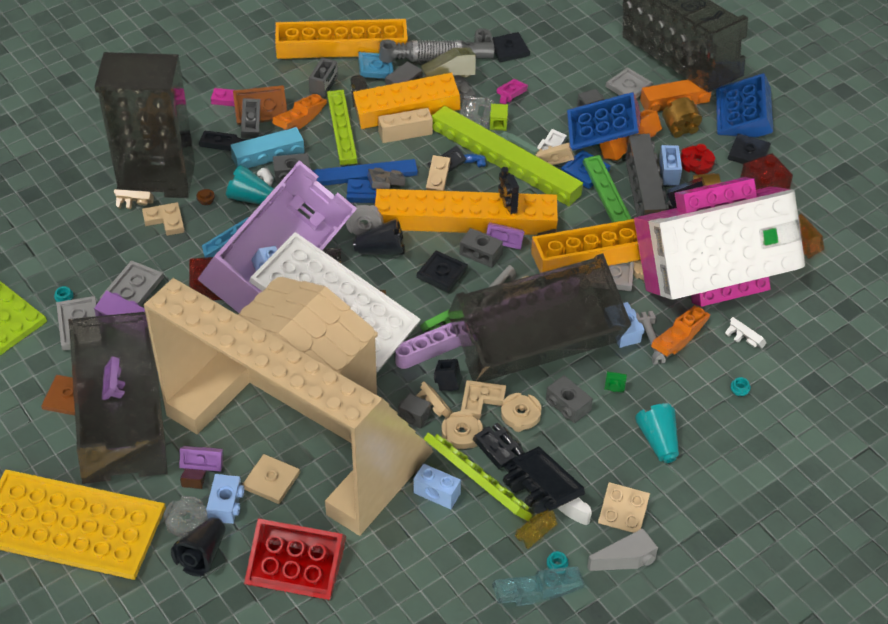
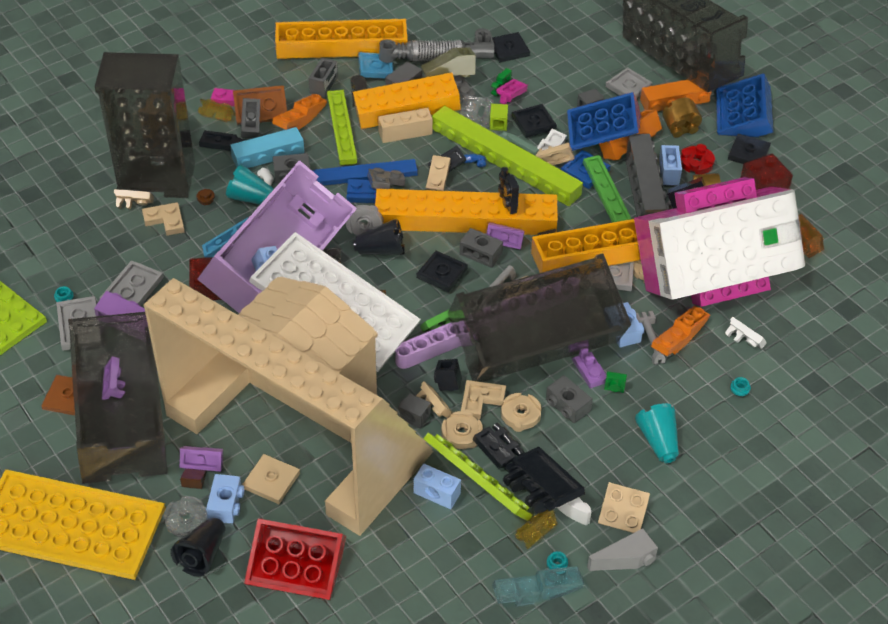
none -> clear yellow hinge [198,99,235,122]
none -> green plate [491,68,512,96]
none -> black plate [511,104,557,138]
none -> medium lavender plate [572,347,606,388]

